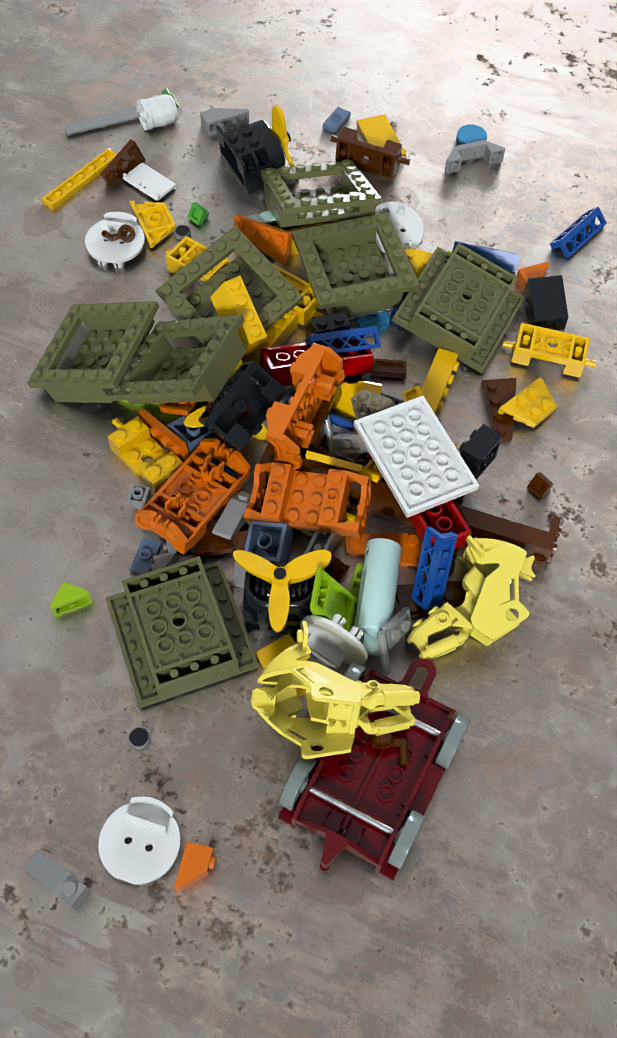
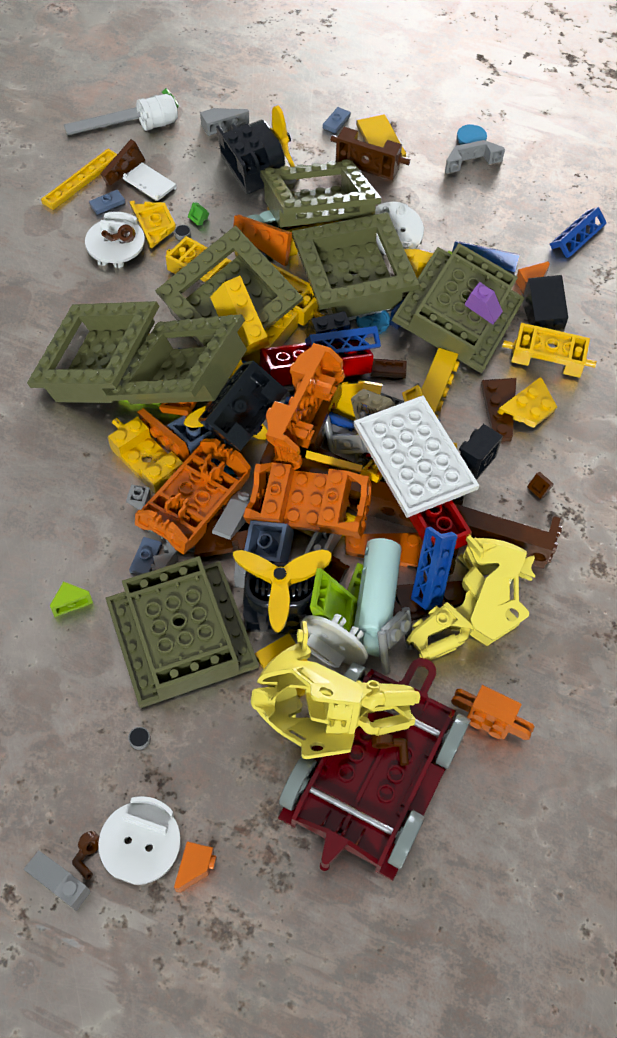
none -> reddish brown plate [72,831,100,880]
none -> sand blue plate [89,189,125,215]
none -> orange brick [451,685,535,740]
none -> medium lavender slope [464,282,503,324]

